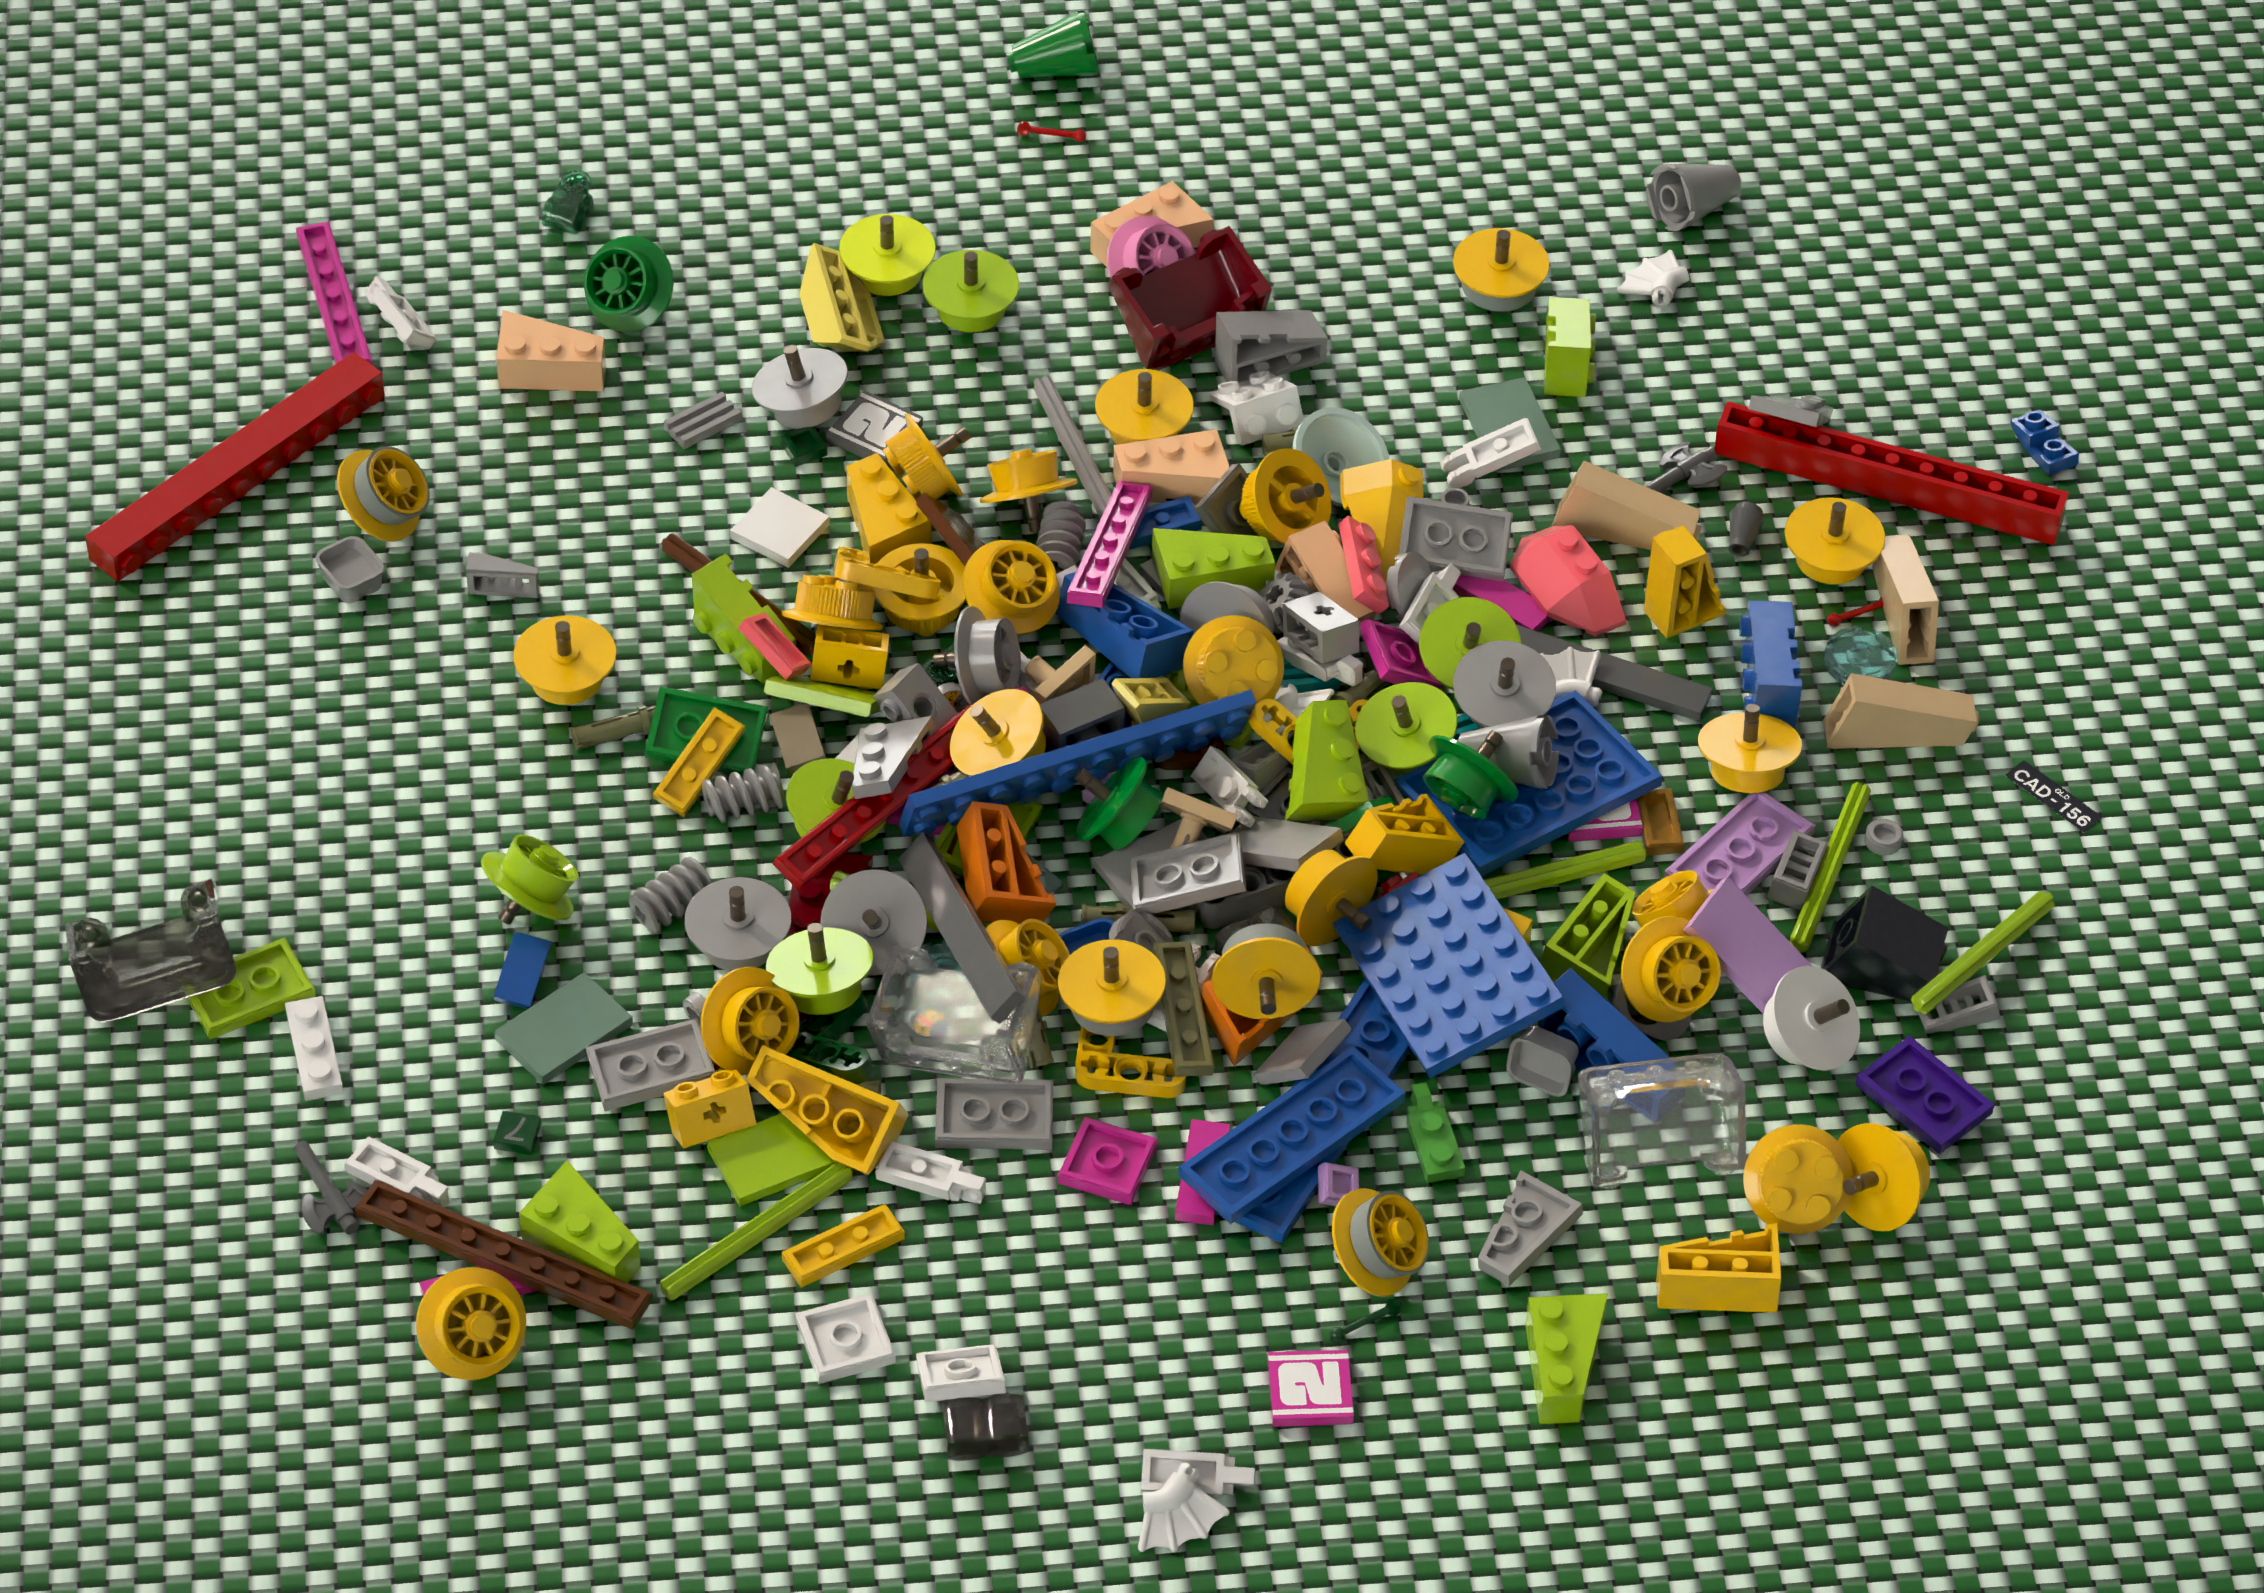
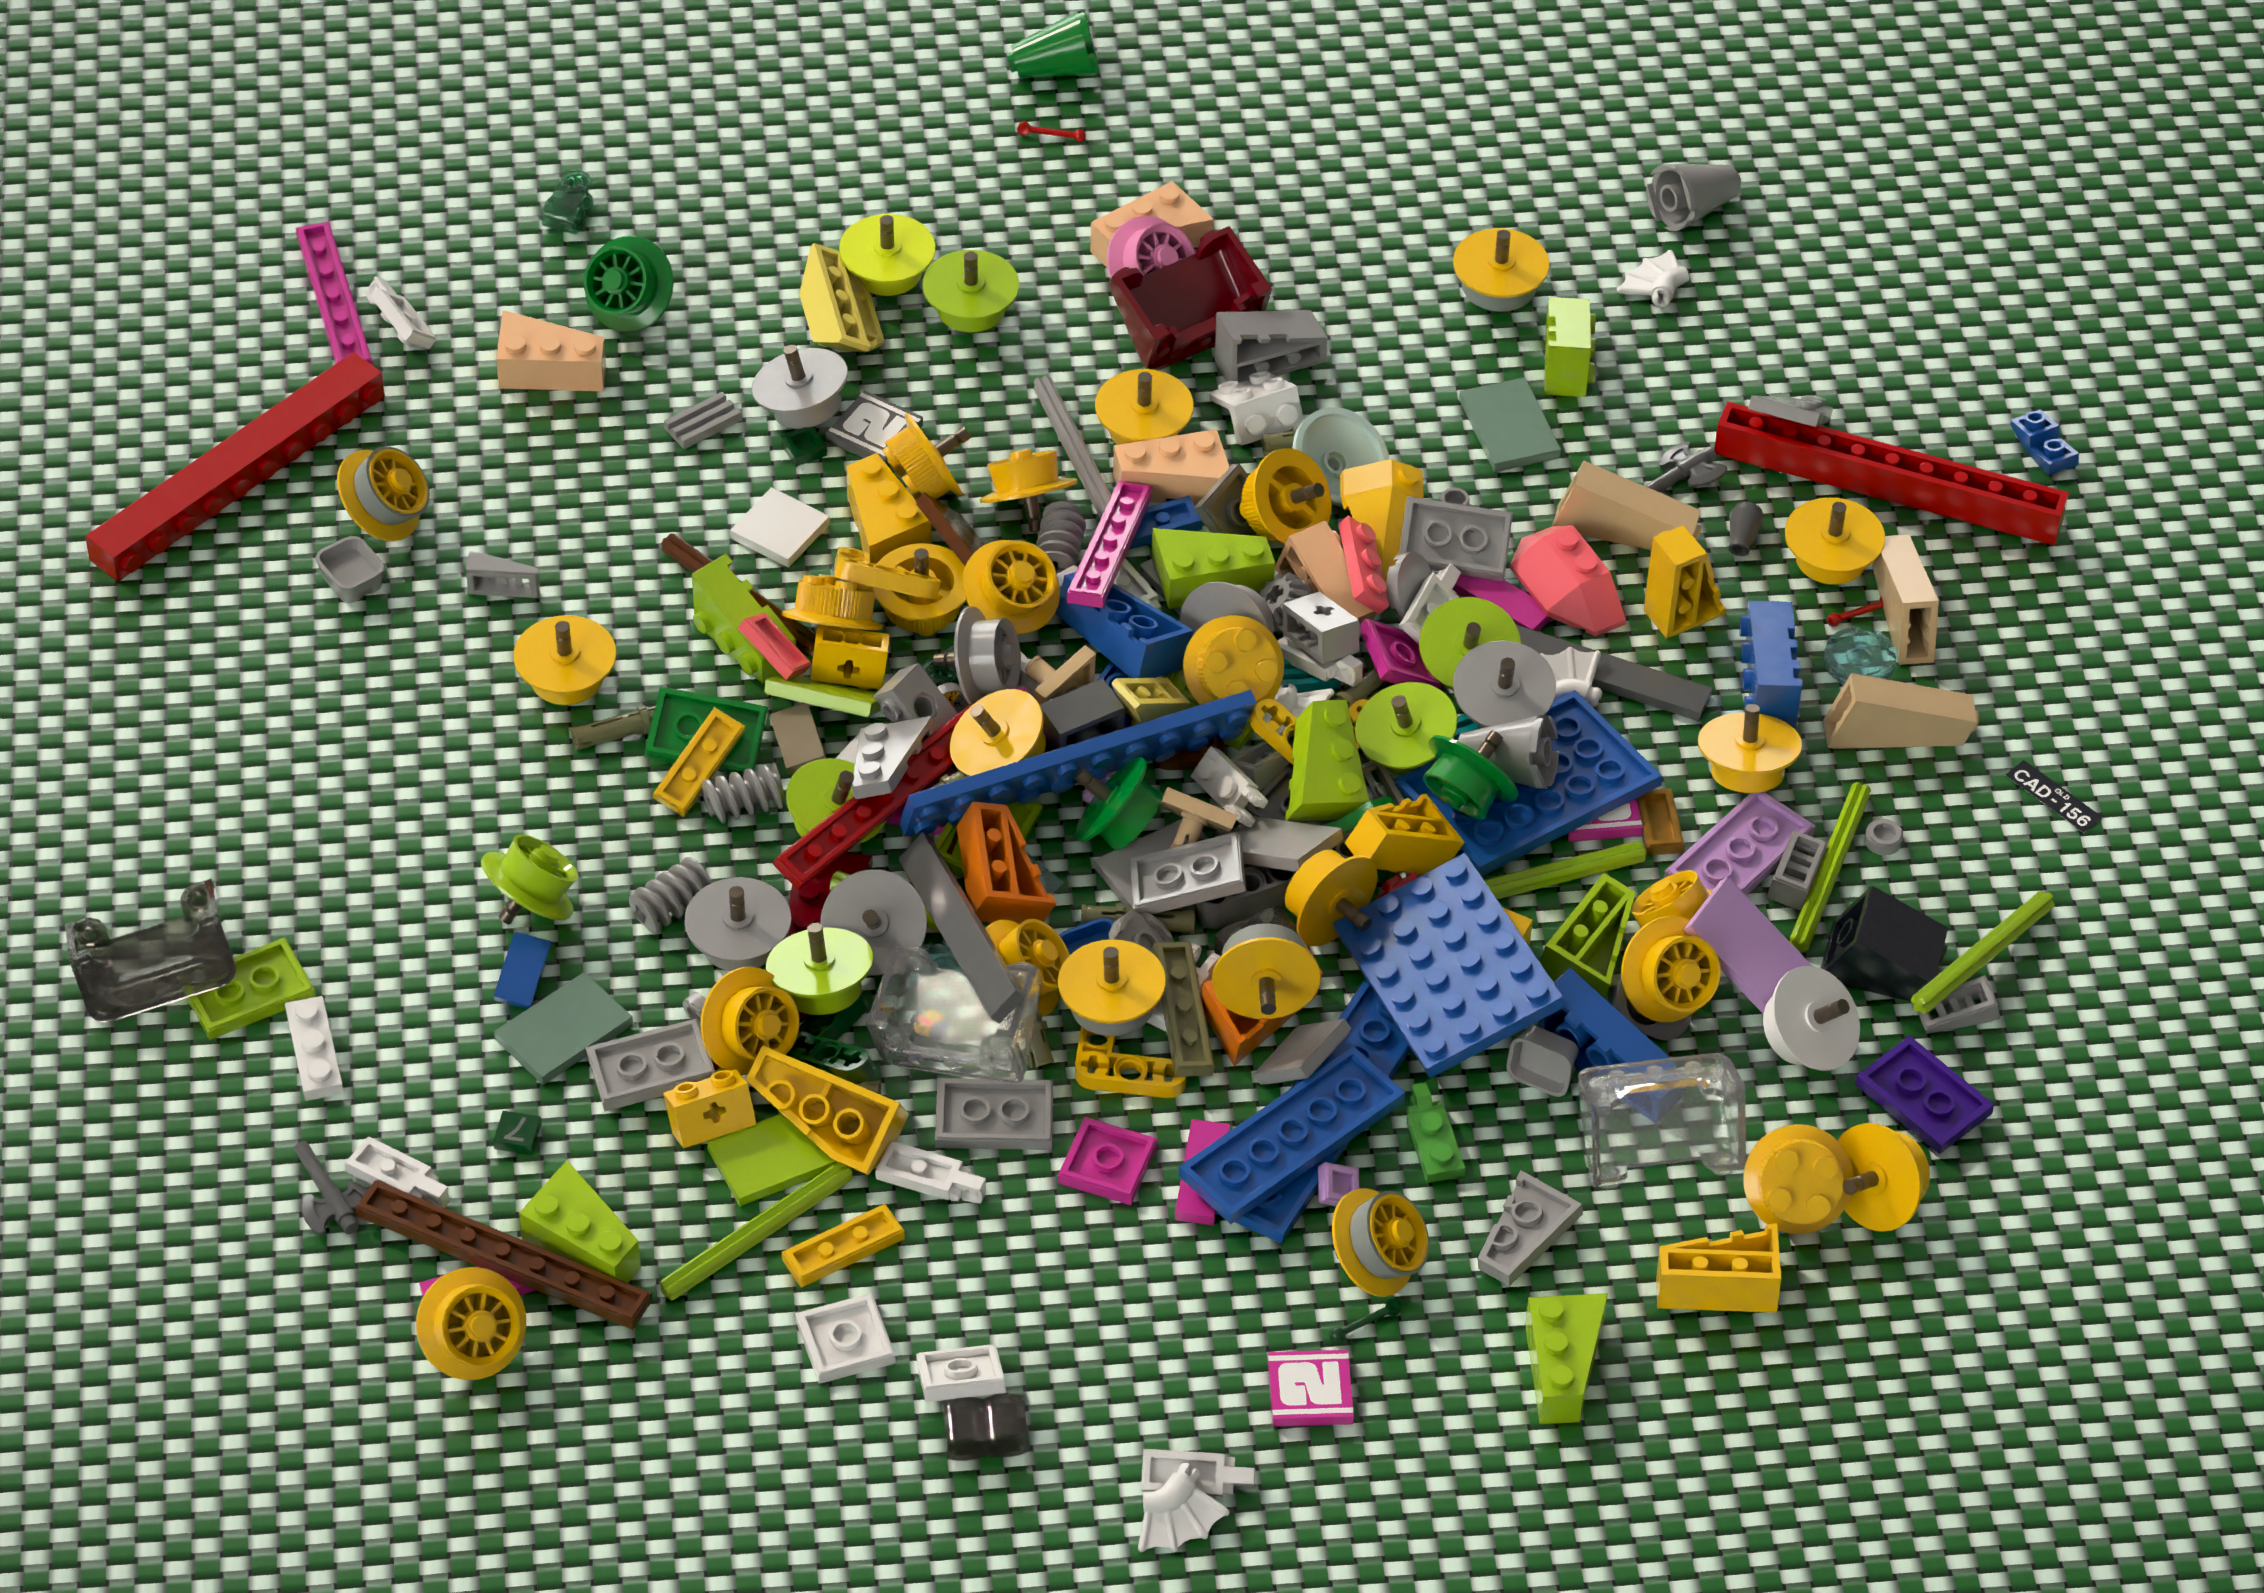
white hinge [1440,418,1541,488] -> none

